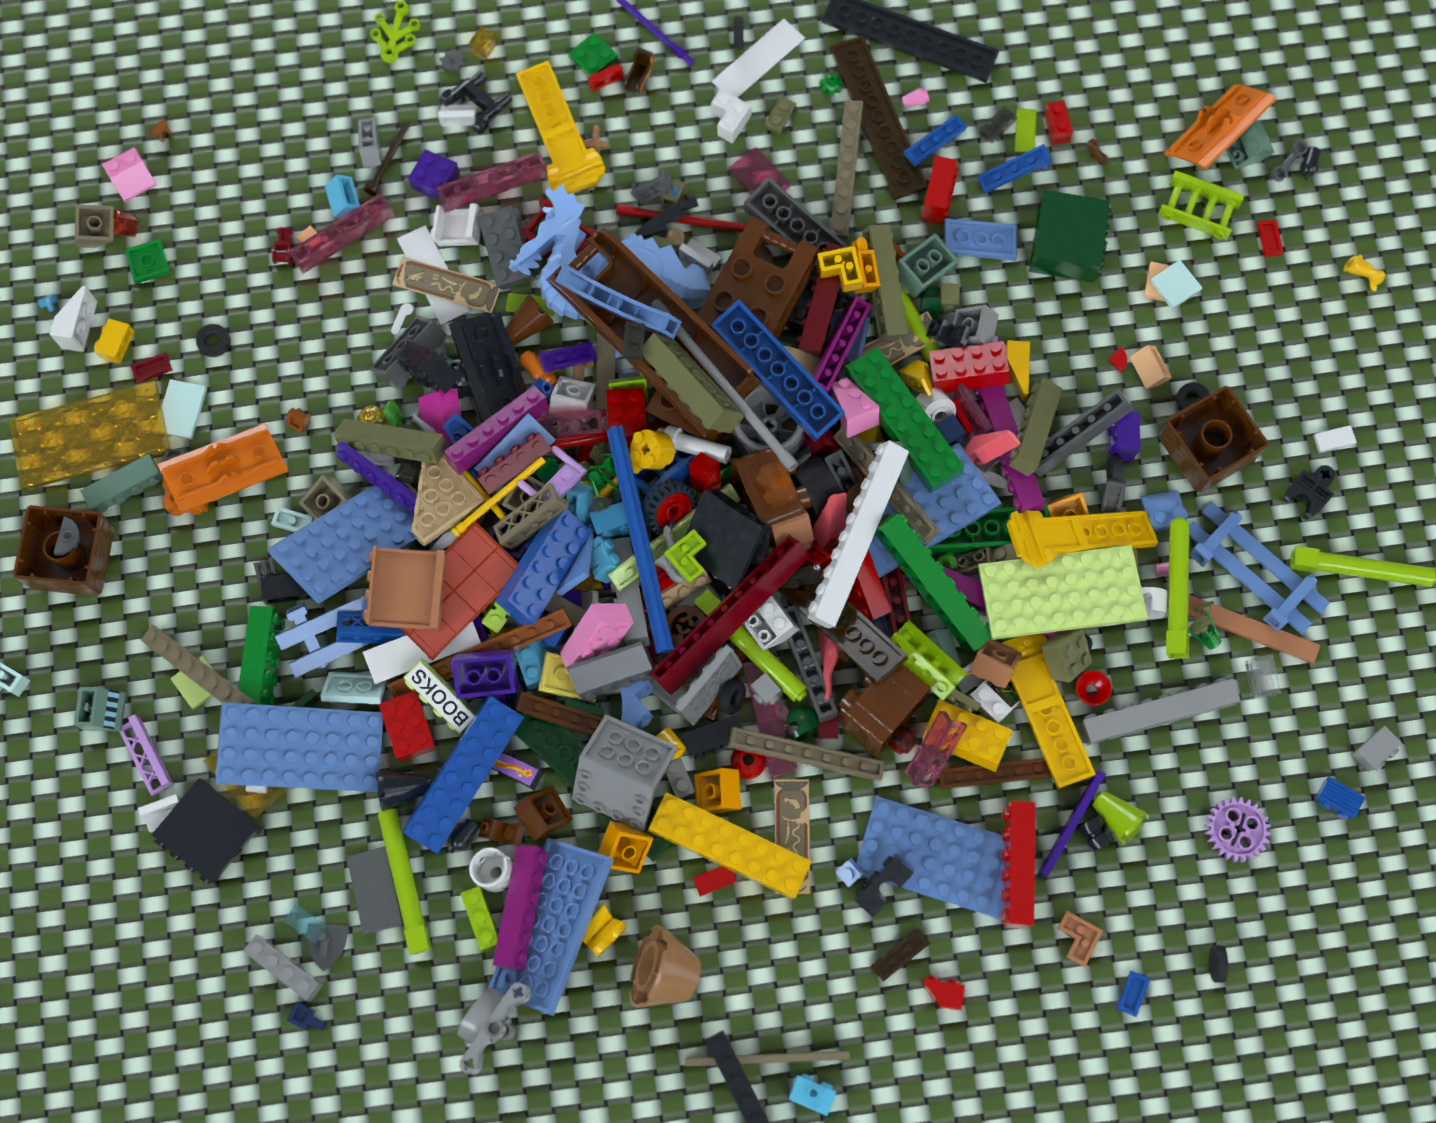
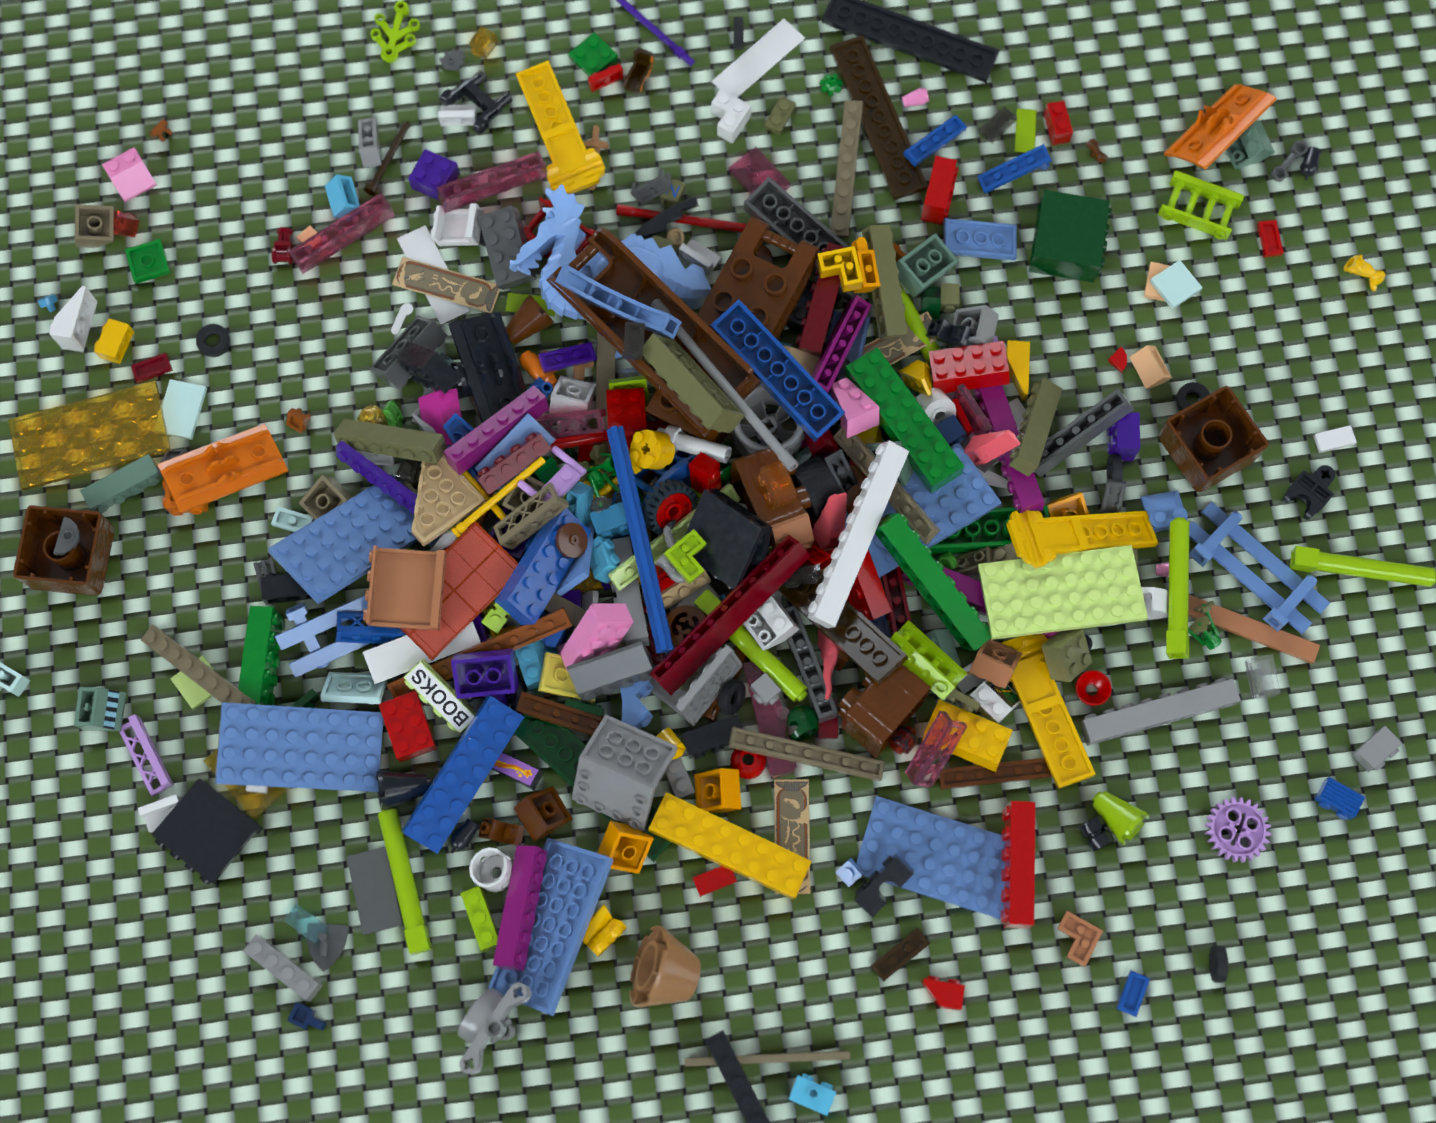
dark purple tile [1038,771,1106,878] -> none
none -> reddish brown piece [556,523,588,558]

